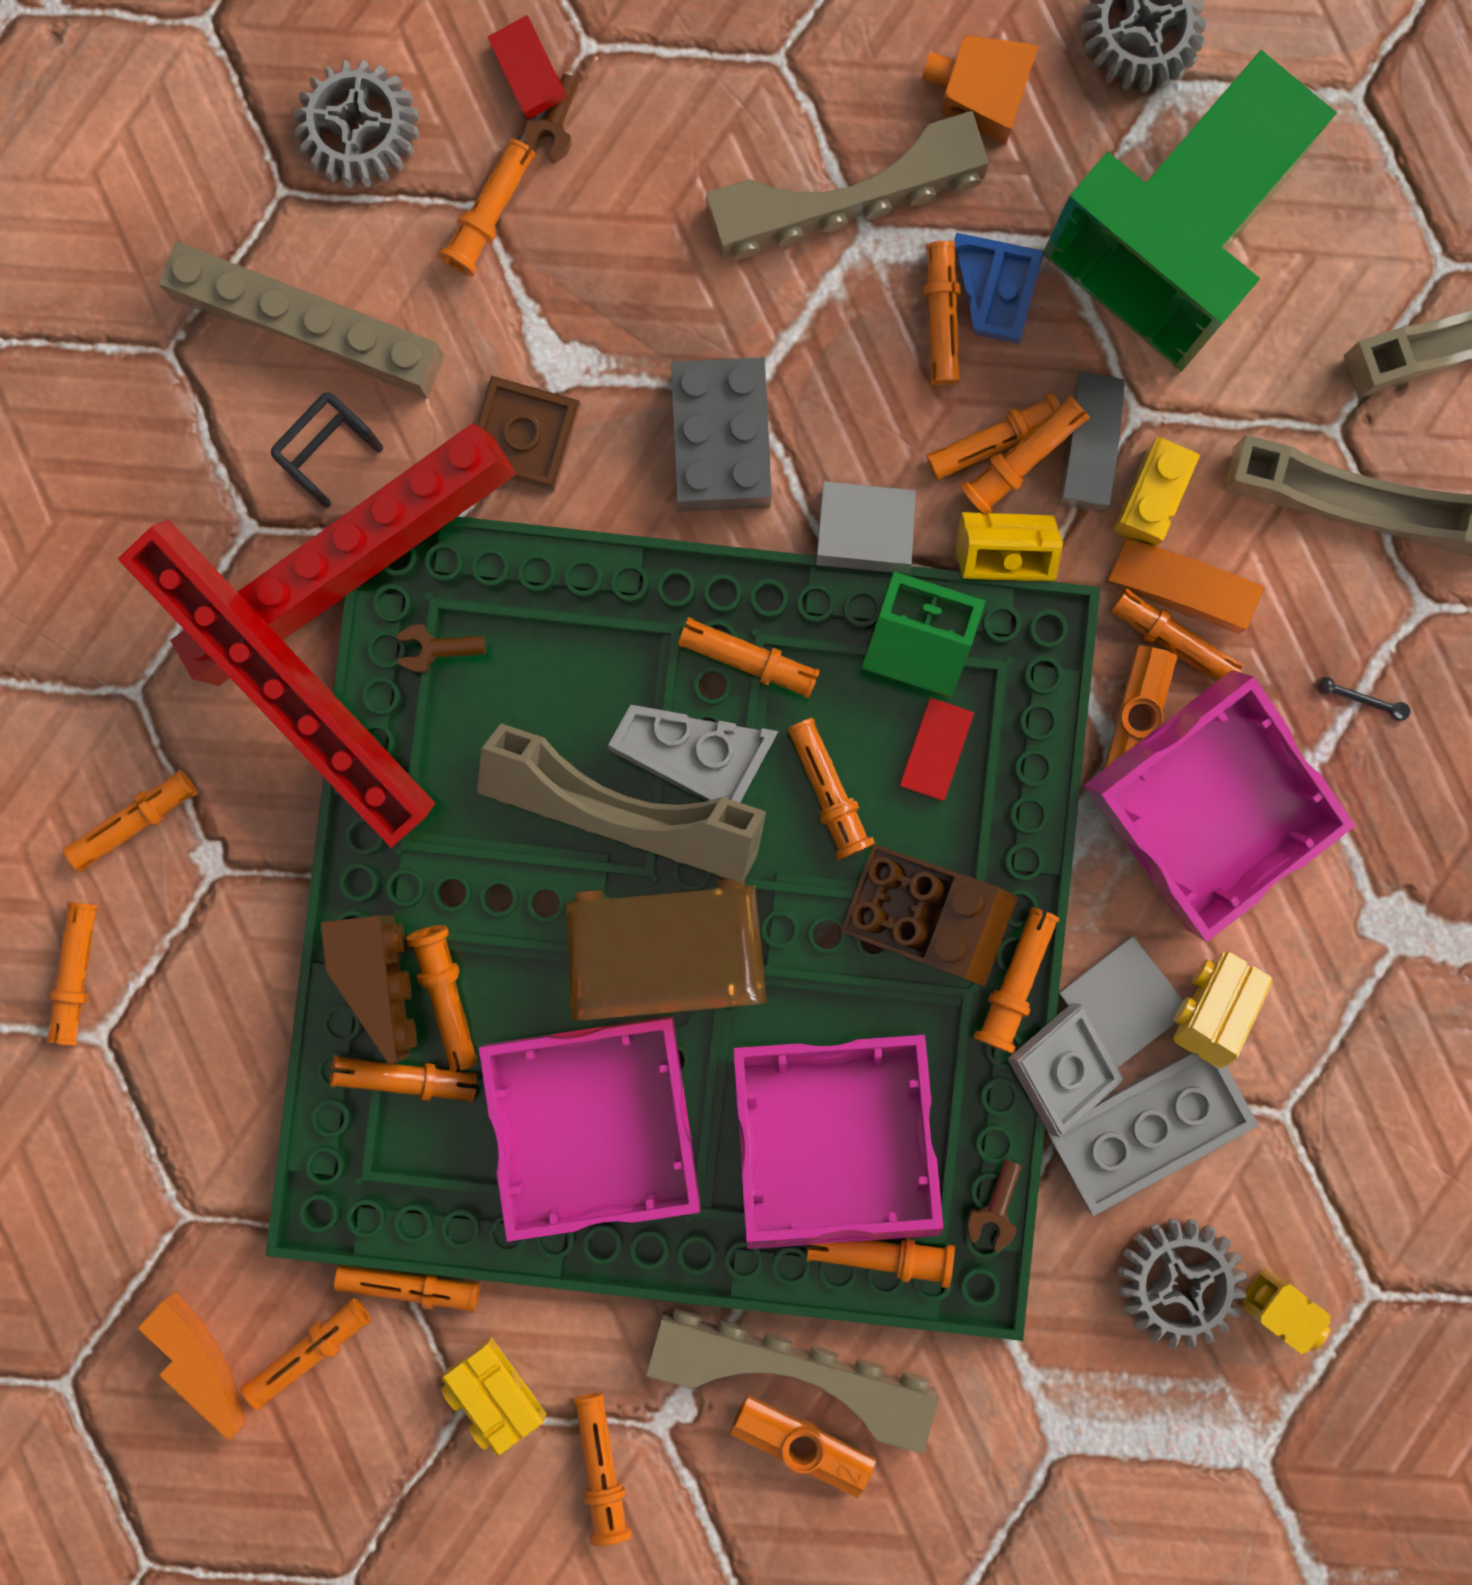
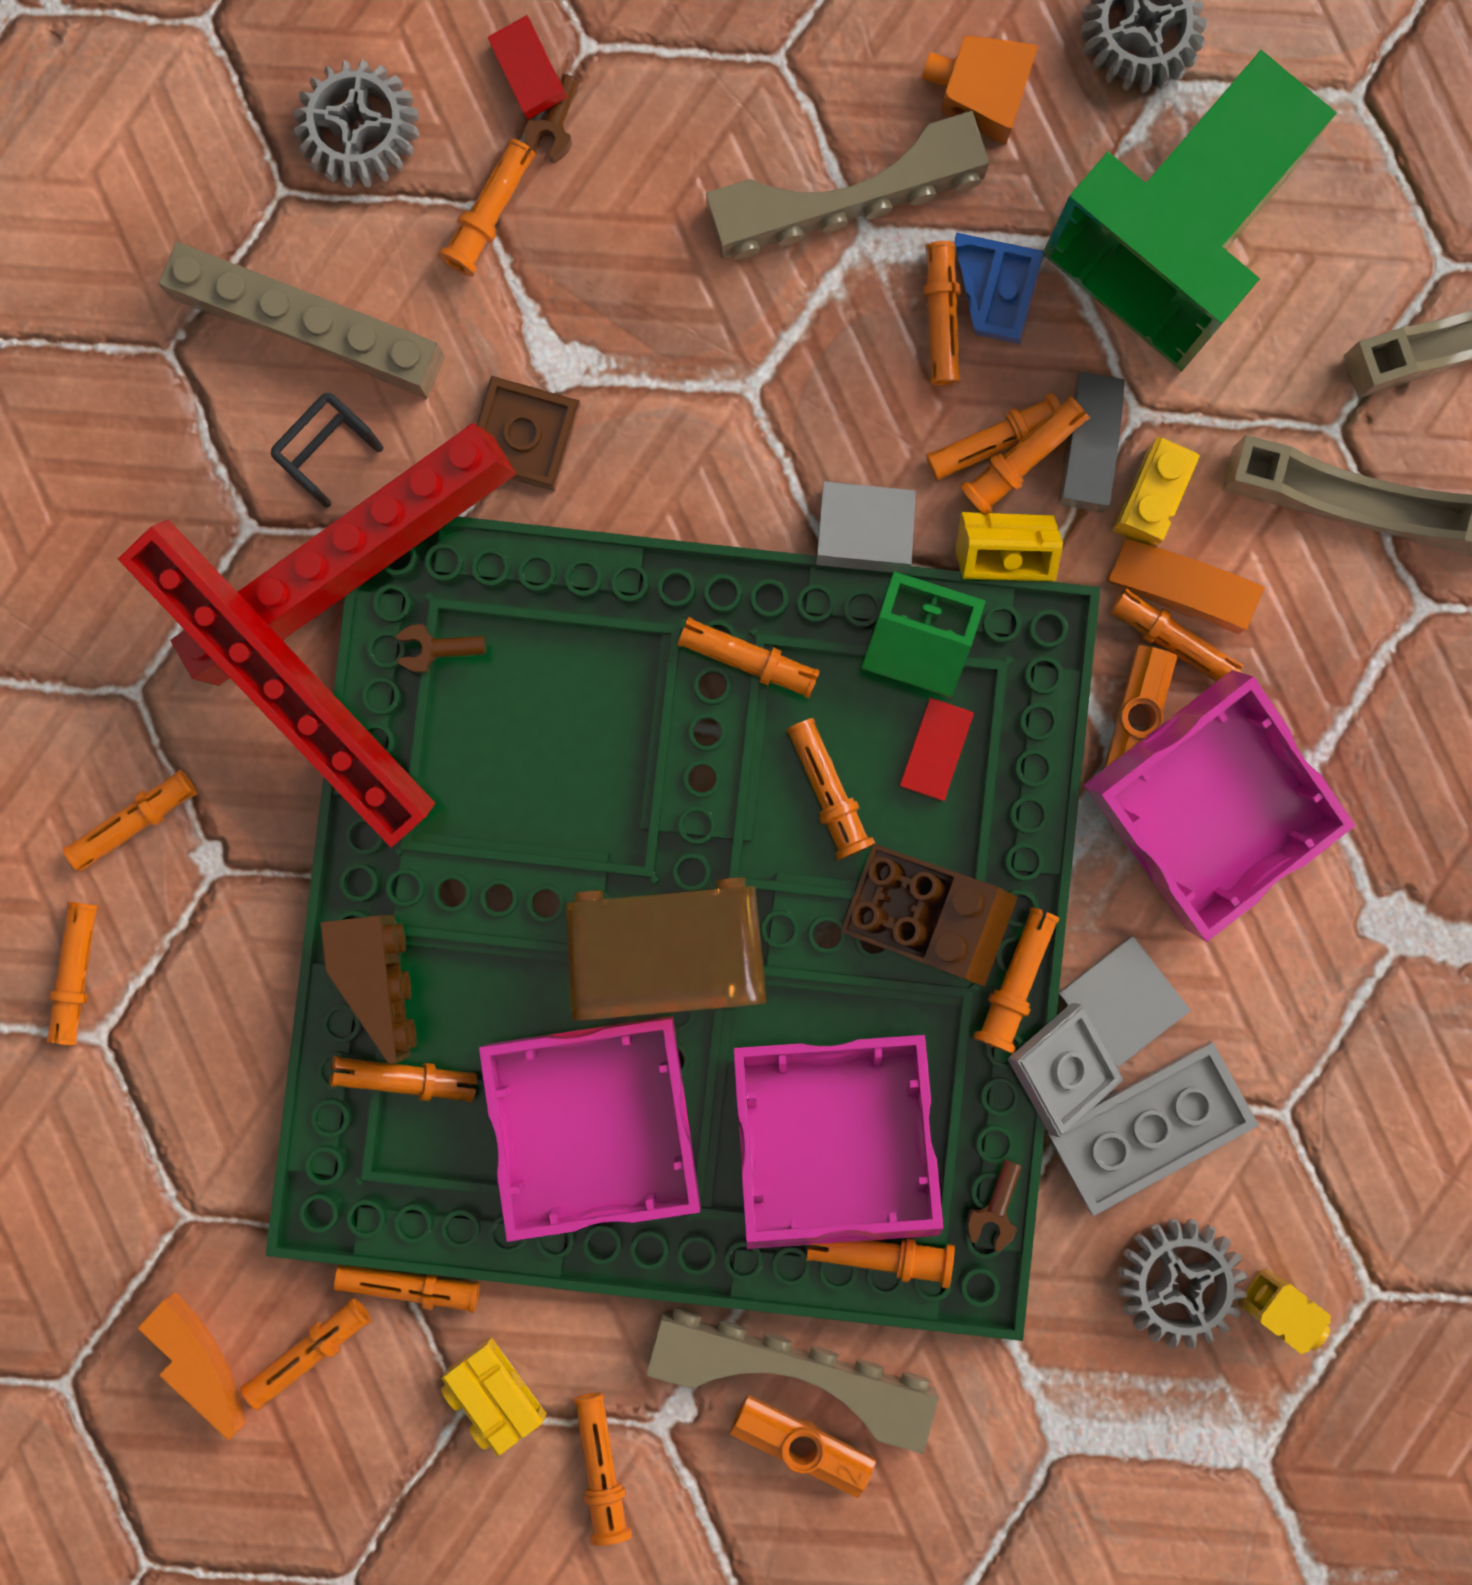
orange pin [406,925,478,1071] -> none
dark tan arch [477,723,766,883] -> none
light grey wing [607,705,778,803] -> none
dark grey brick [671,357,772,512] -> none
yellow brick [1173,951,1273,1068] -> none
black hinge [1317,677,1411,721] -> none

